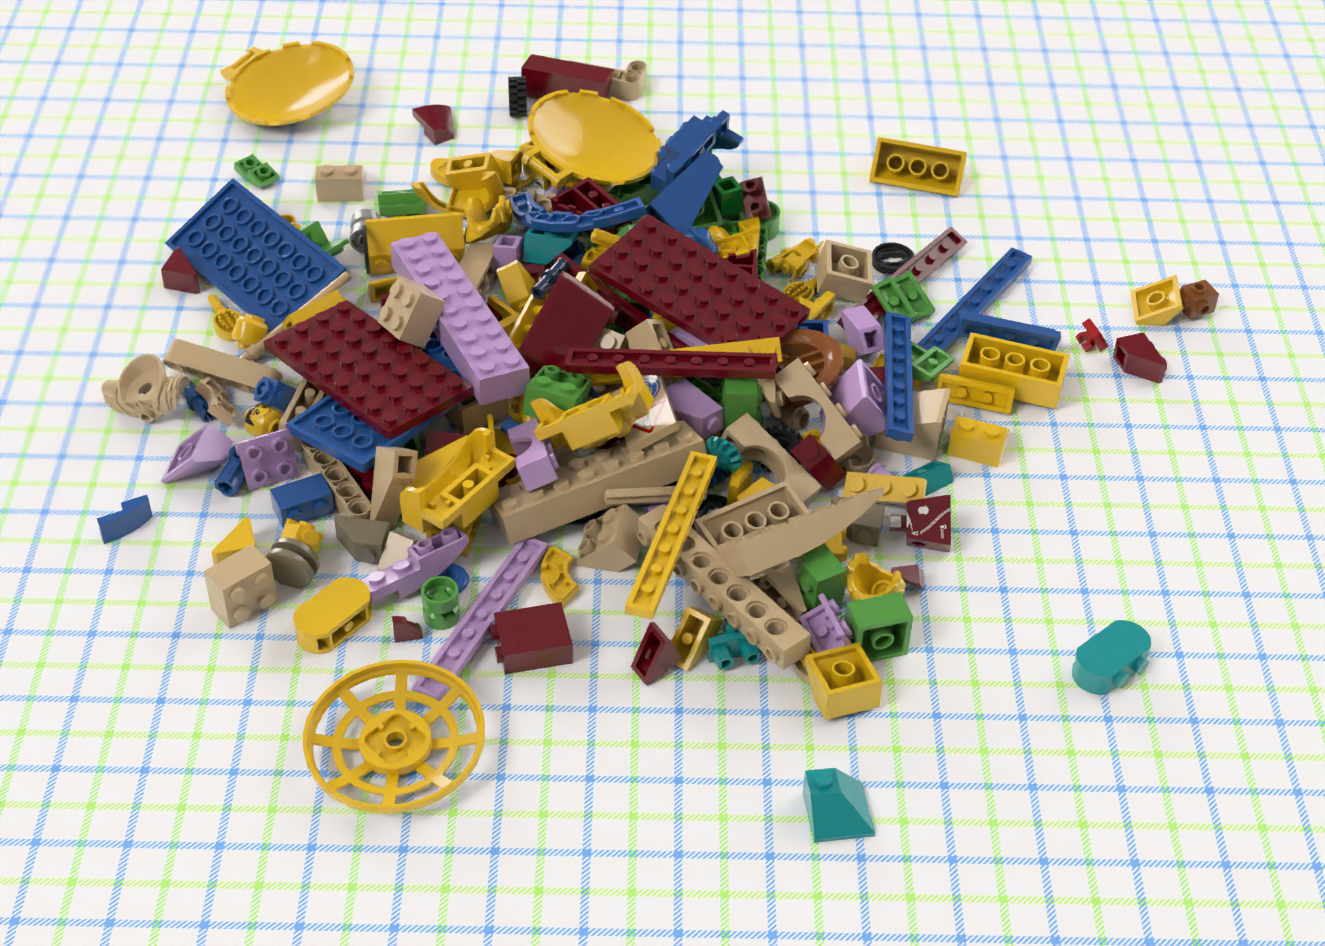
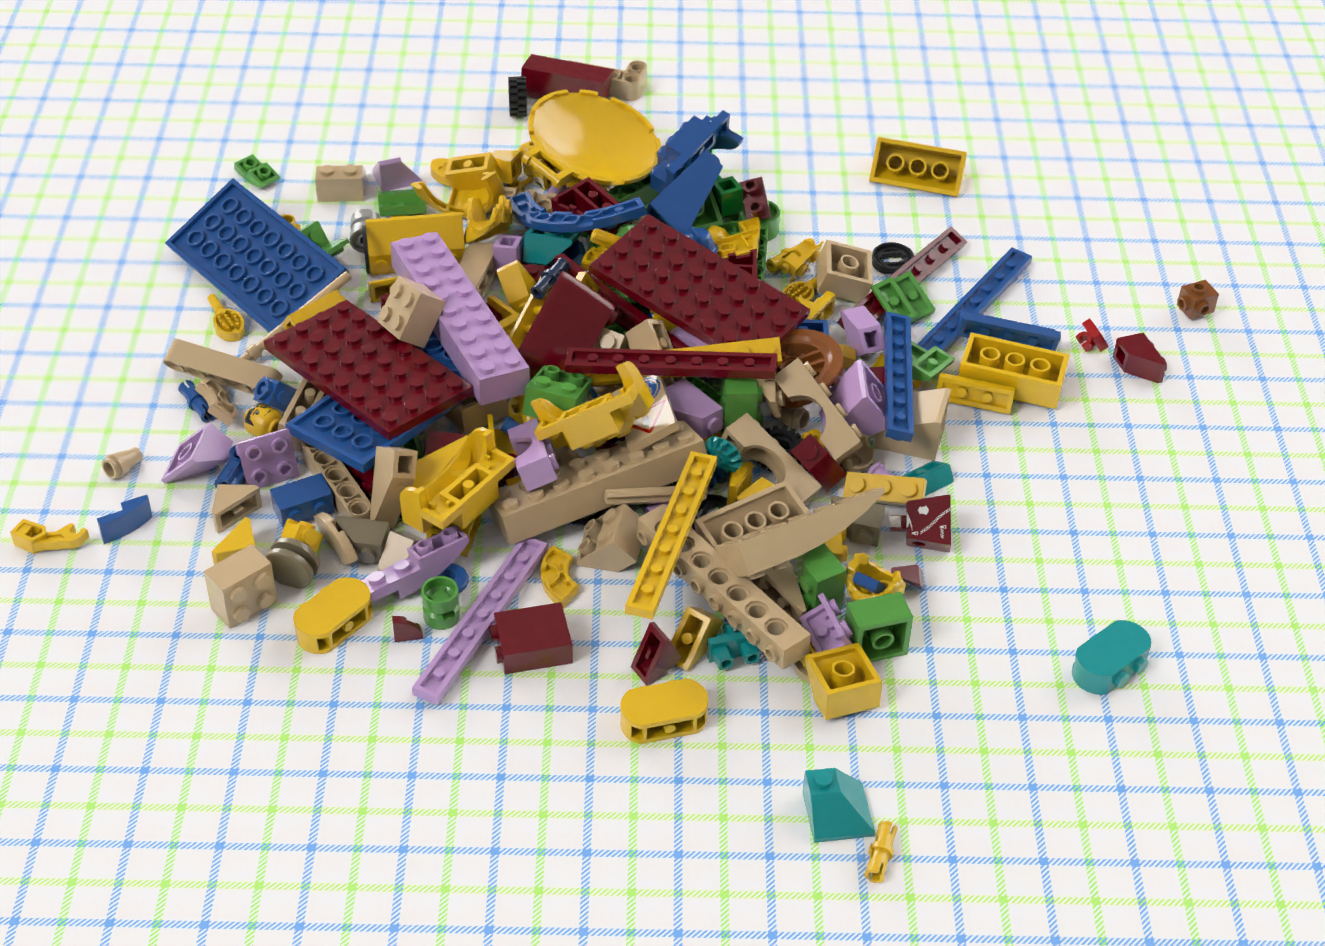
tan piece [101,353,190,423] -> none
dark red slope [161,247,200,294] -> none
yellow dish [220,41,355,126] -> none
yellow head [231,313,268,350] -> none
yellow dish [303,659,486,814] -> none
dark red slope [412,104,454,145] -> none
yellow slope [947,416,1010,468] -> none
yellow slope [1130,275,1183,325] -> none
none -> yellow piece [10,519,89,555]
none -> tan cone [102,447,143,479]
none -> tan slope [212,484,262,534]
none -> tan tile [313,512,358,565]
none -> lavender slope [372,157,423,191]
none -> yellow brick [620,678,709,744]
none -> blue tile [853,571,888,594]
none -> yellow pin [864,821,898,883]

